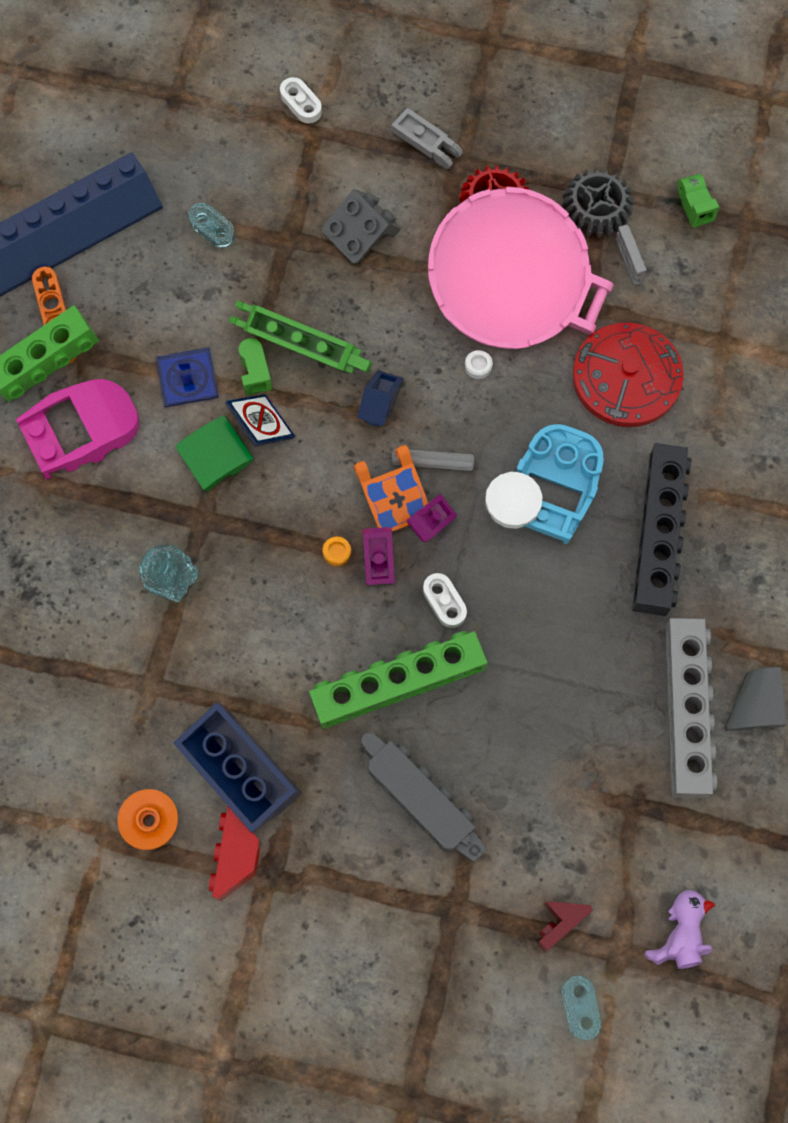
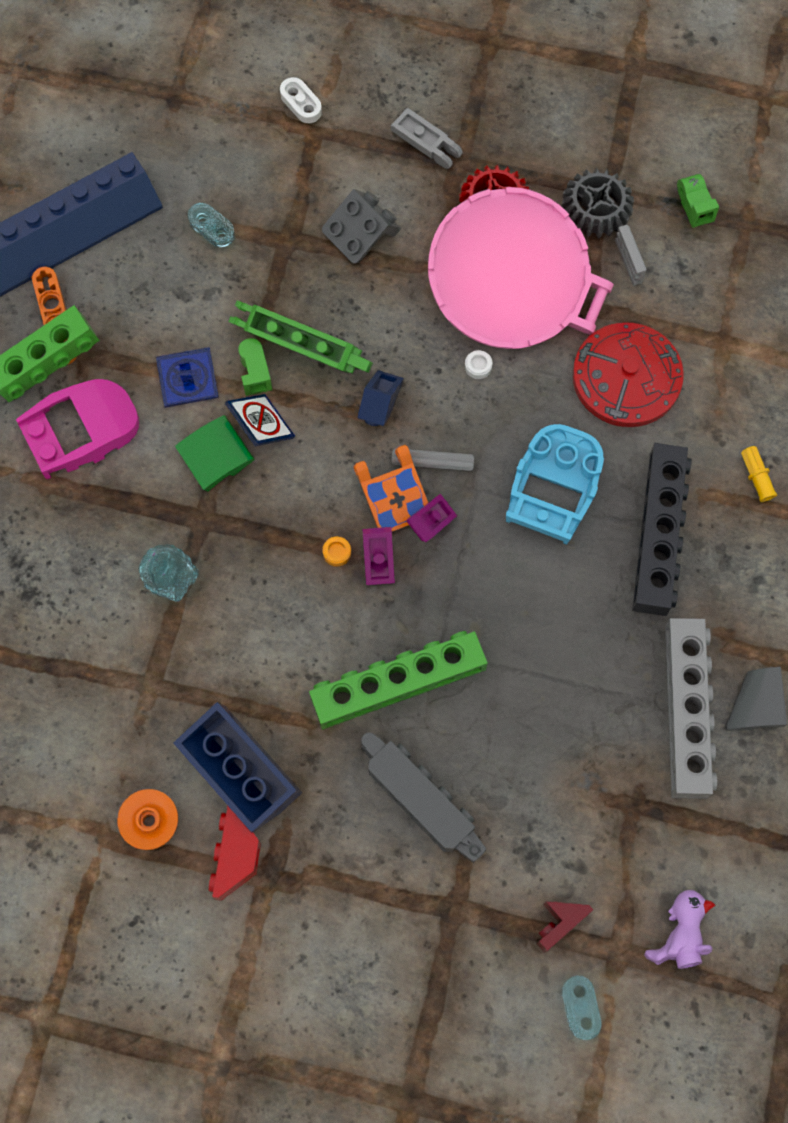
white plate [423,573,467,628] -> none
white tile [485,472,543,529] -> none
none -> yellow axle [741,446,777,502]

